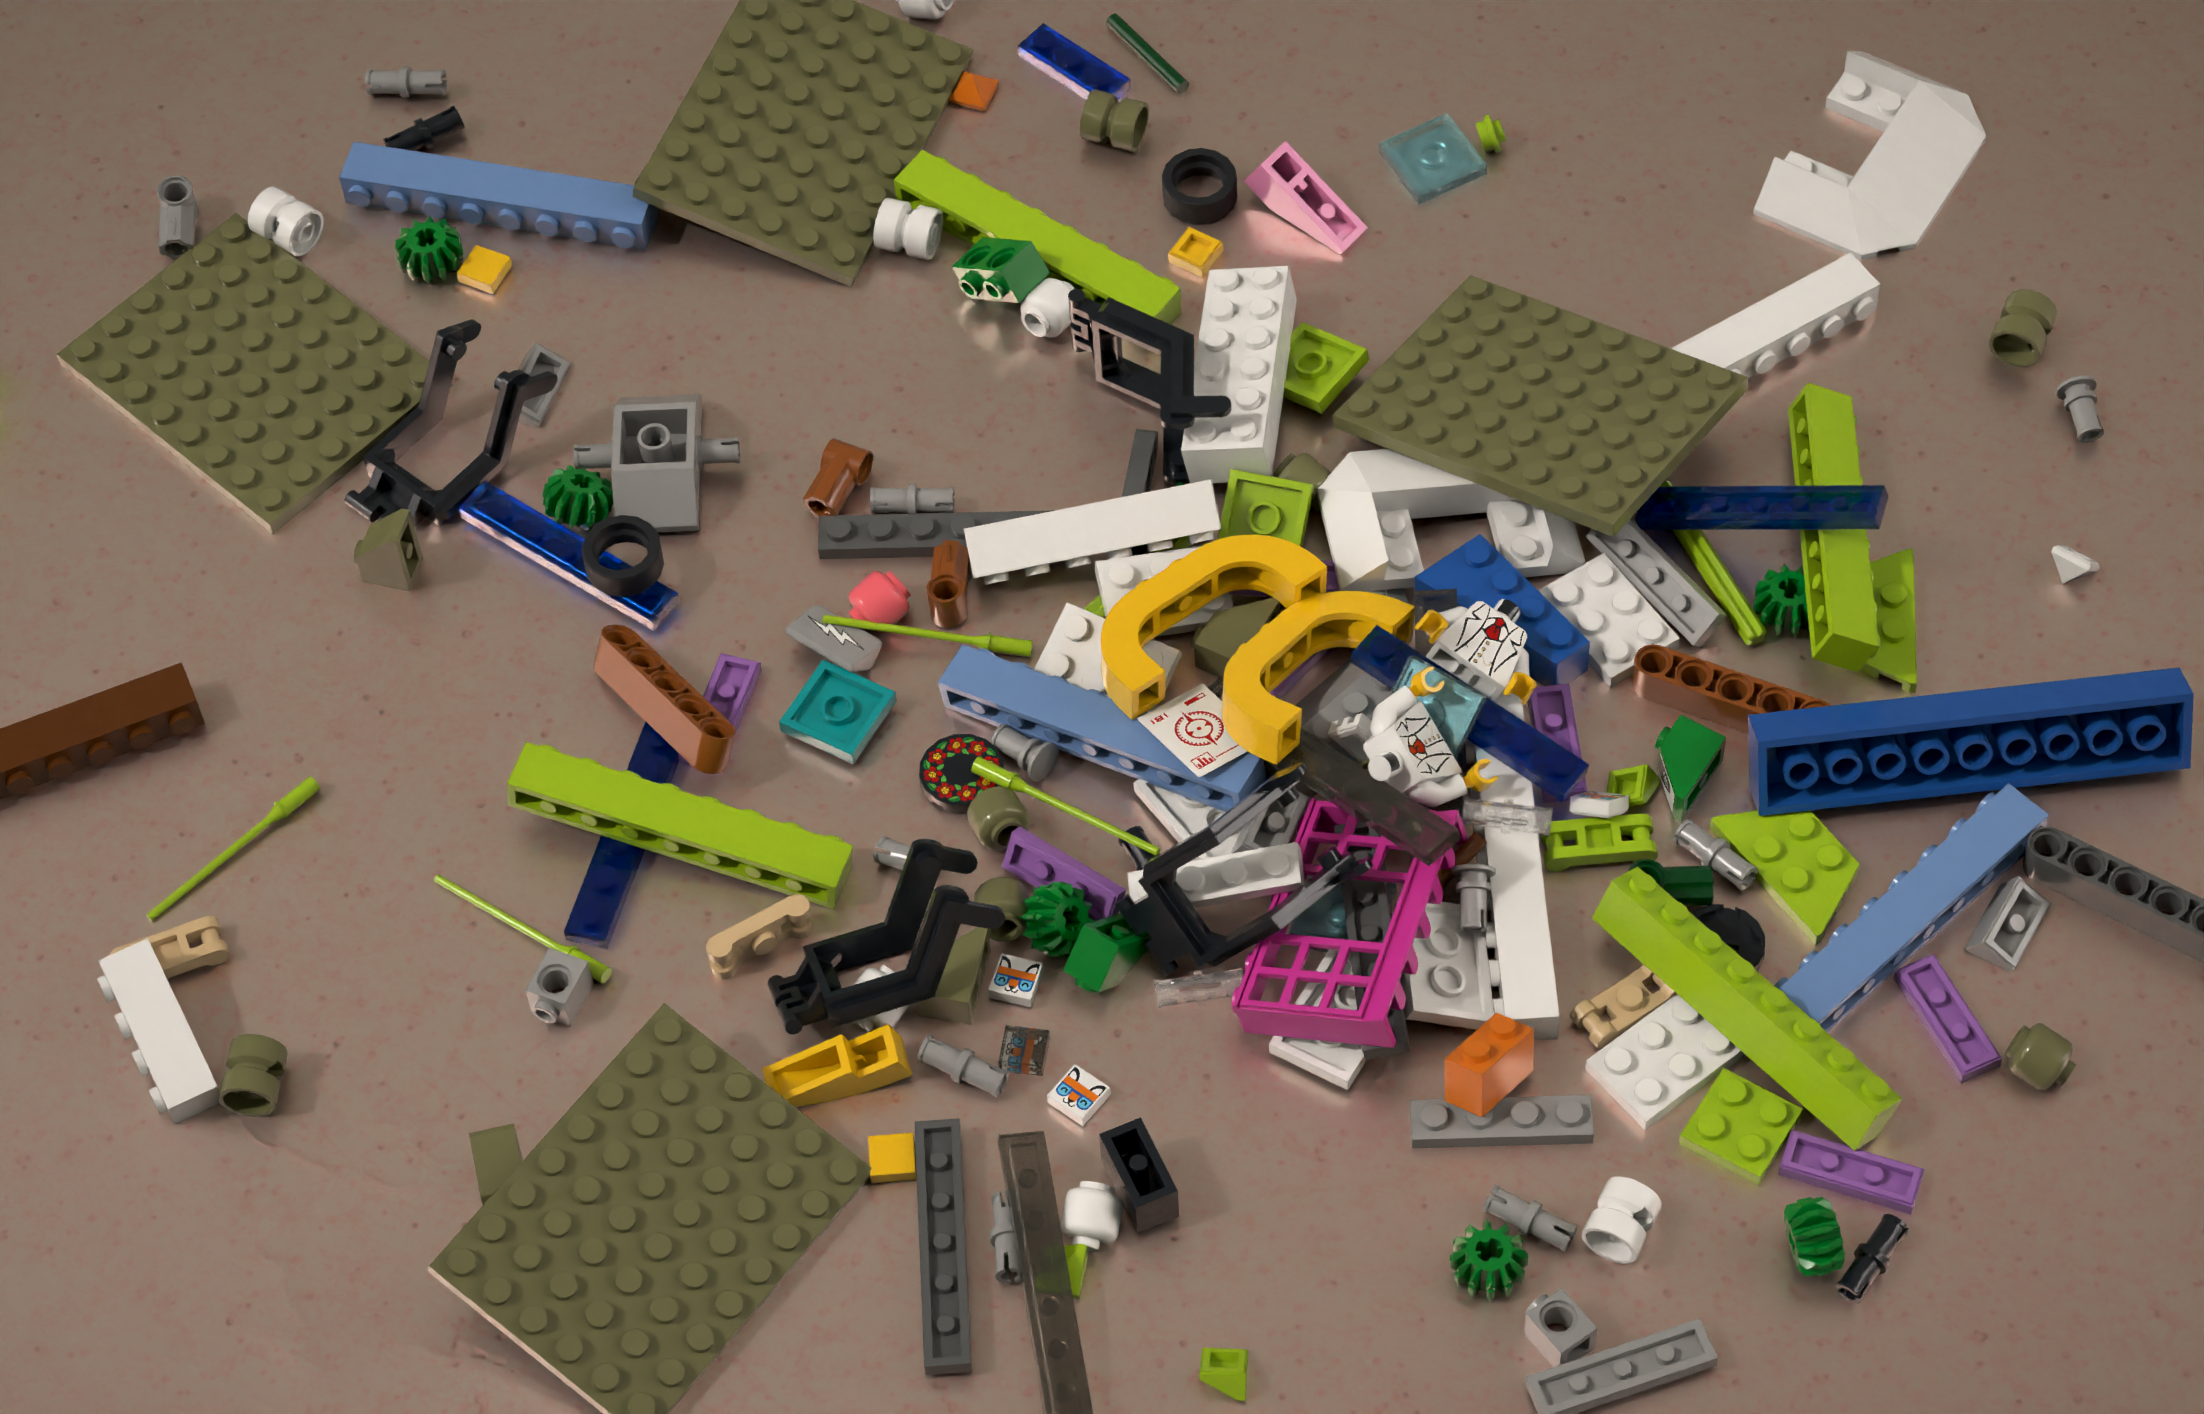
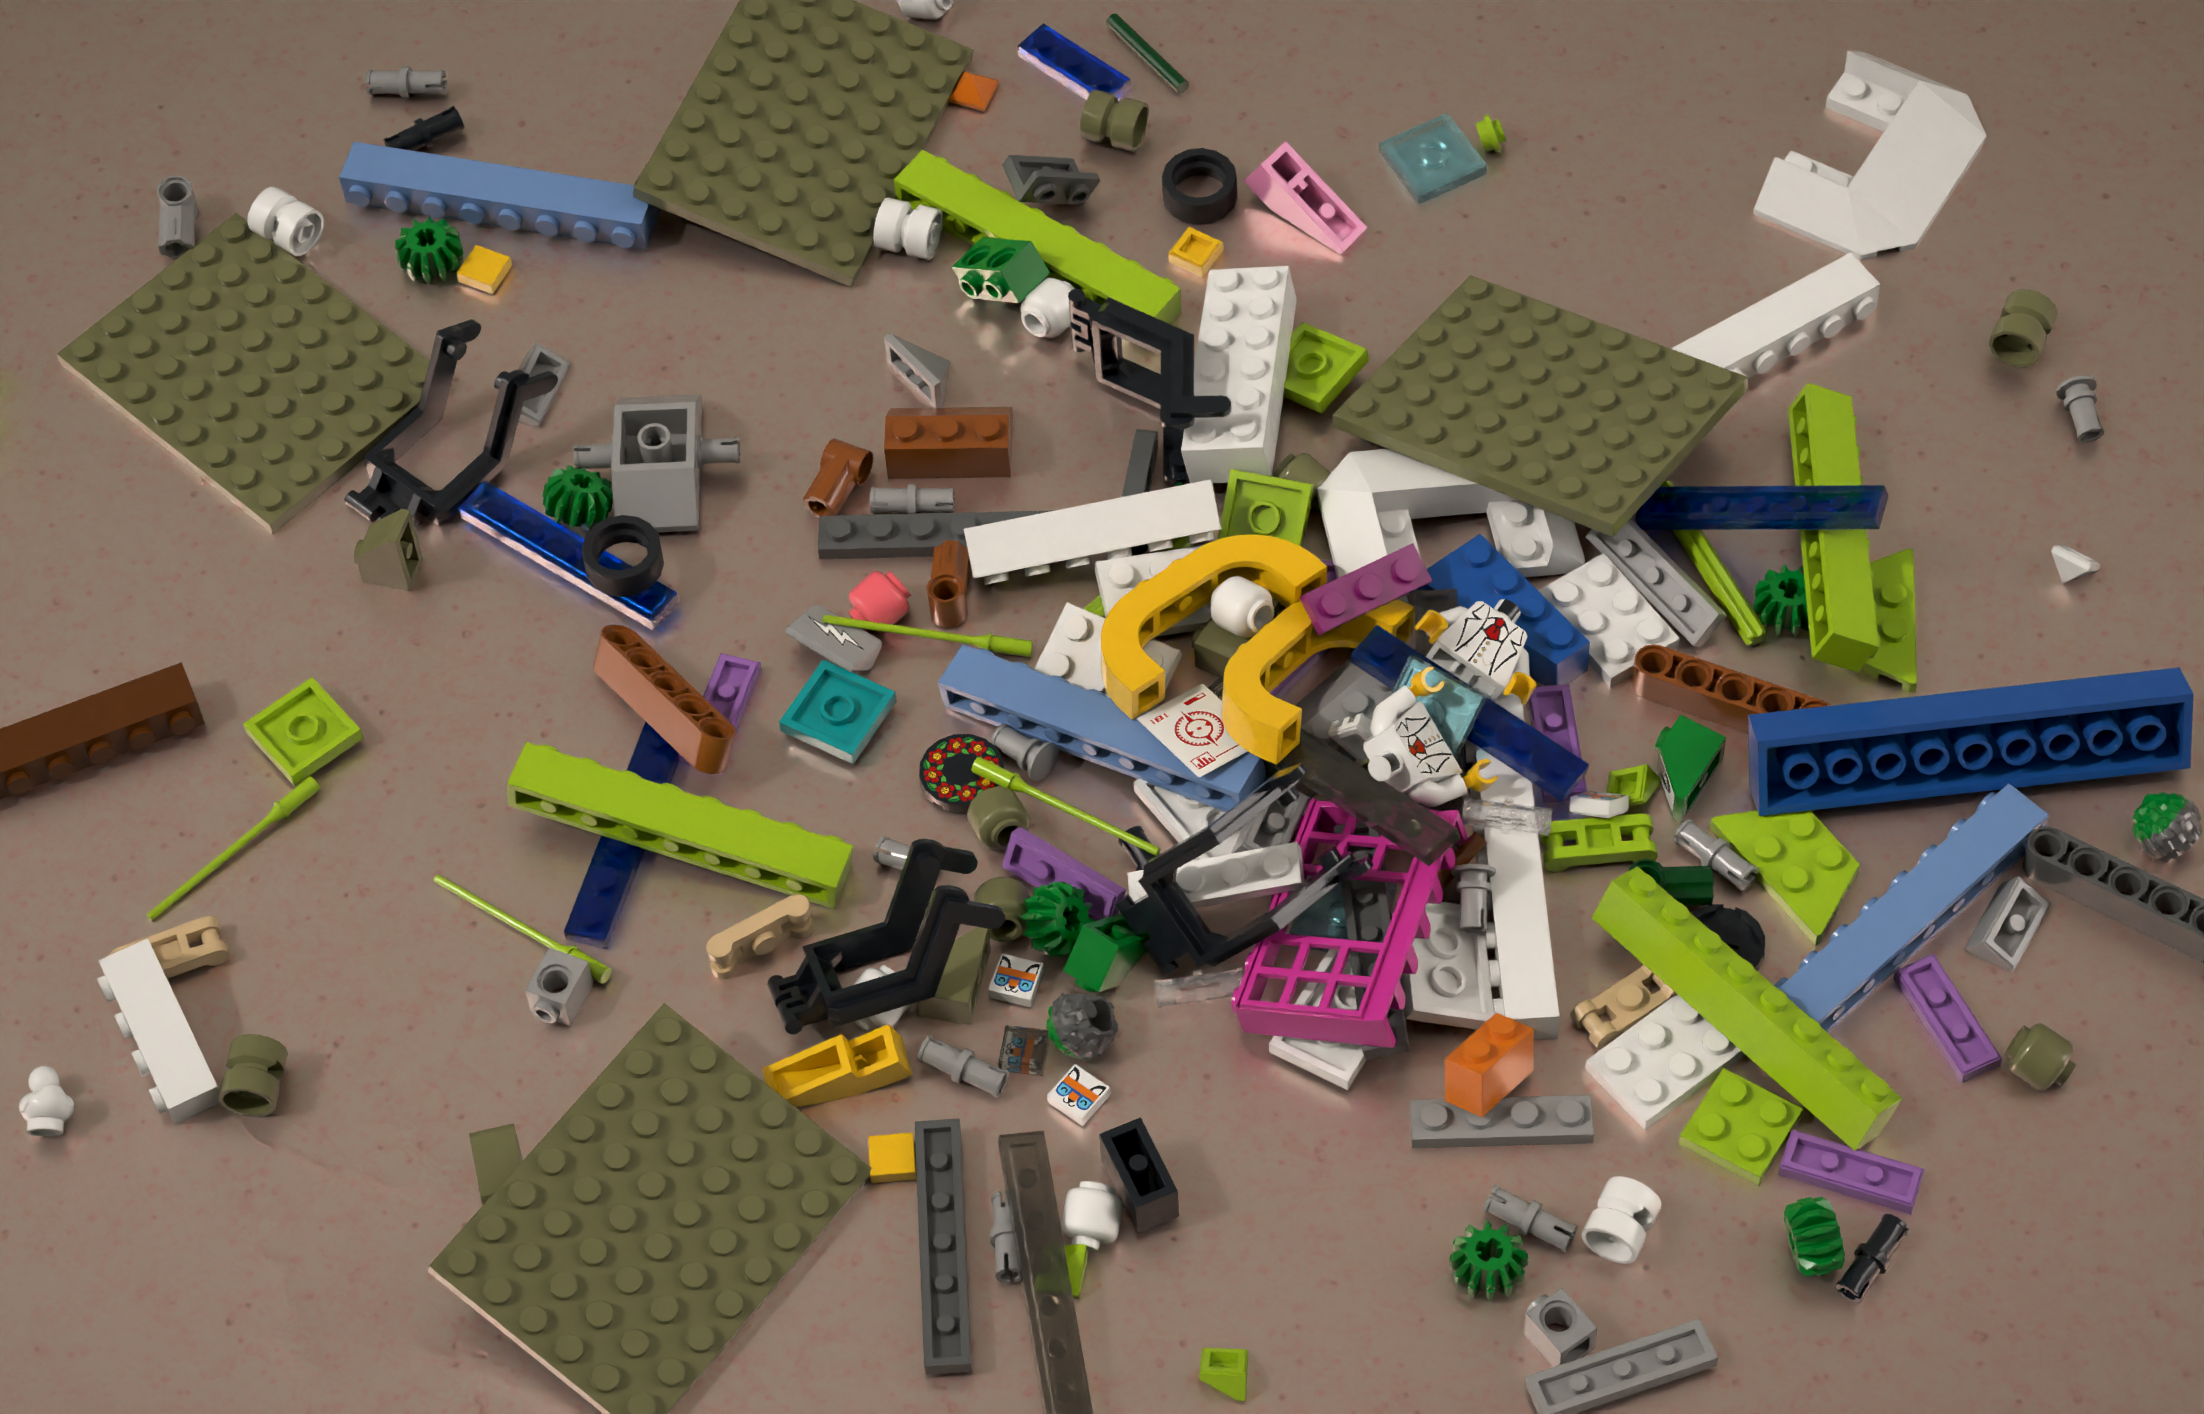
none -> white animal [19,1066,75,1137]
none -> lime plate [243,677,364,786]
none -> light grey slope [884,333,950,408]
none -> dark orange slope [884,407,1013,479]
none -> dark grey bracket [1002,155,1100,205]
none -> dark grey piece [1046,993,1118,1060]
none -> white head [1210,576,1274,638]
none -> magenta plate [1300,543,1432,636]
none -> piece [2132,792,2203,863]

